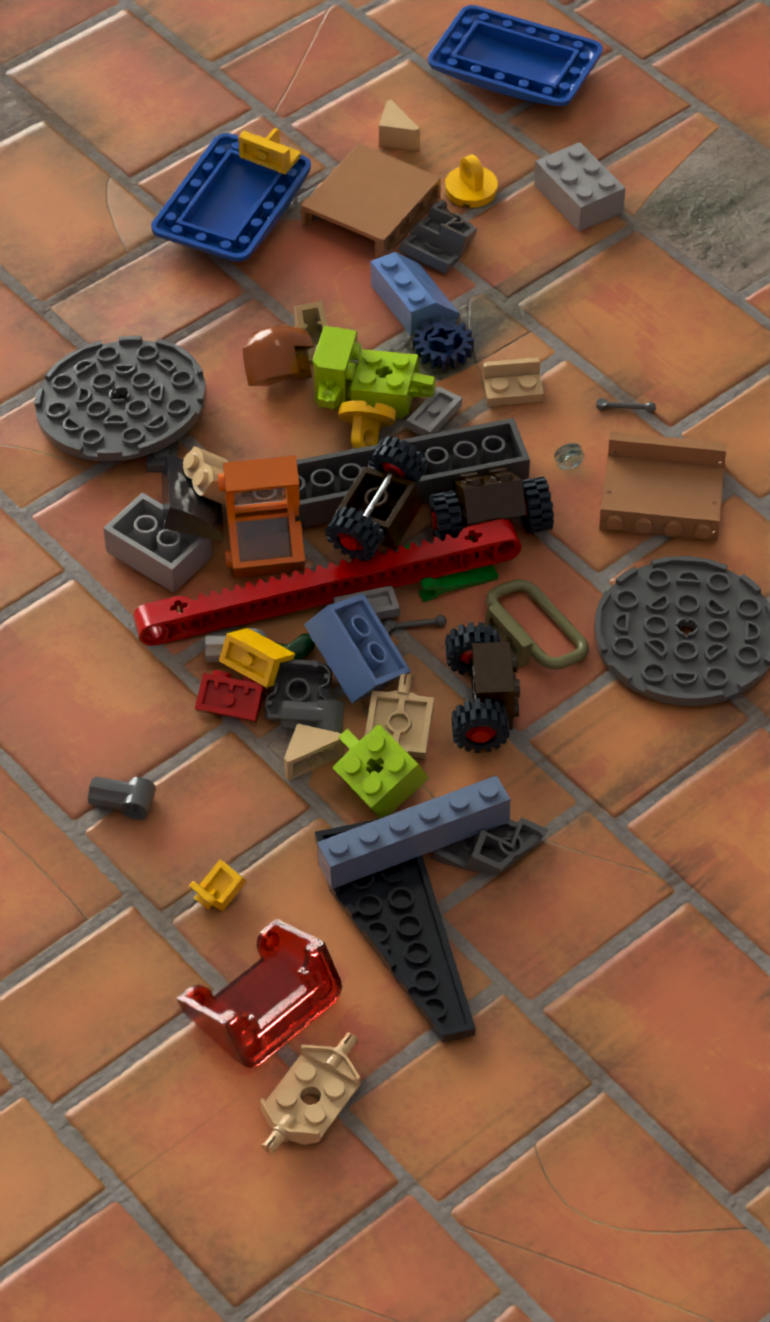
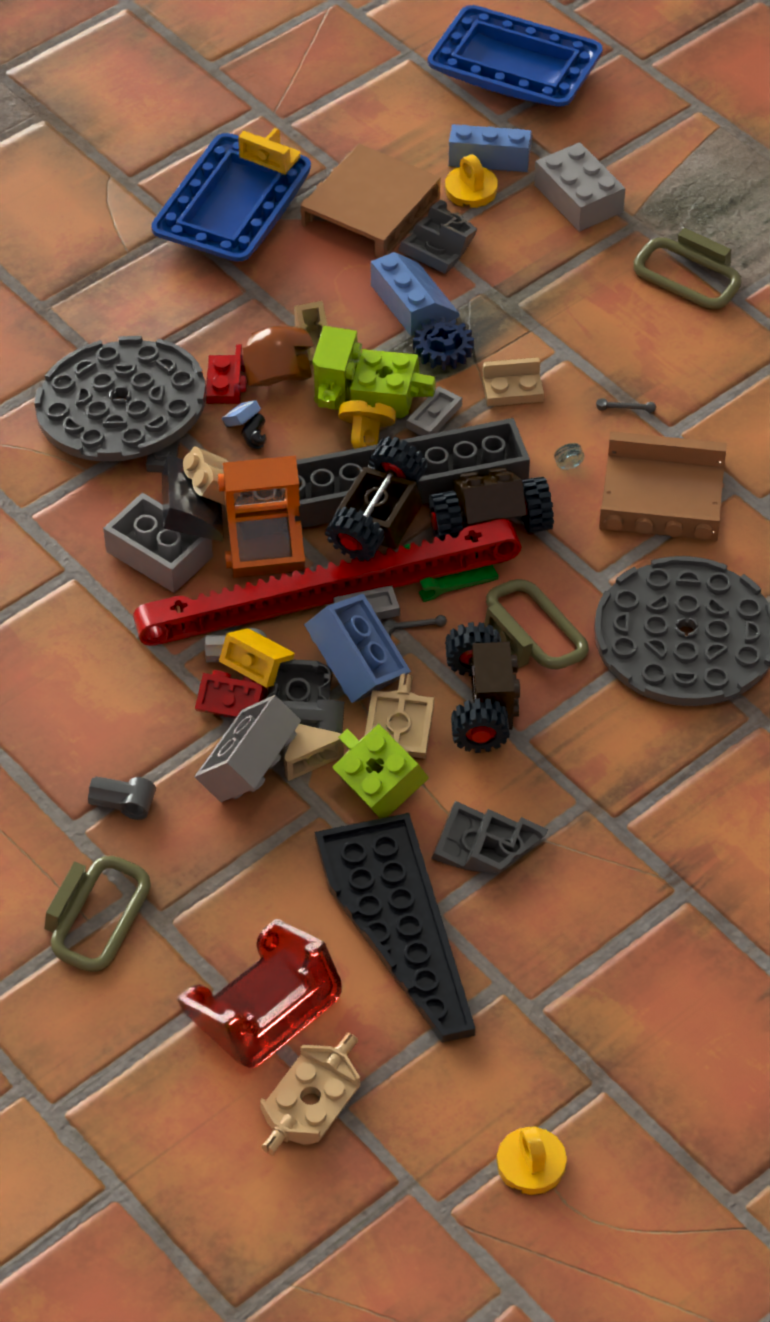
yellow bracket [189,859,247,912] -> none
dark green arm [275,633,315,660] -> none
sand blue brick [317,775,511,889] -> none
tan slope [379,99,420,150] -> none
none -> olive bar [44,856,151,972]
none -> light grey brick [194,695,302,802]
none -> red bracket [206,344,247,404]
none -> light blue tile [222,400,261,427]
none -> black arm [241,413,266,449]
none -> medium blue slope [449,124,533,172]
none -> yellow tile [496,1127,567,1195]
none -> olive bar [633,228,742,309]

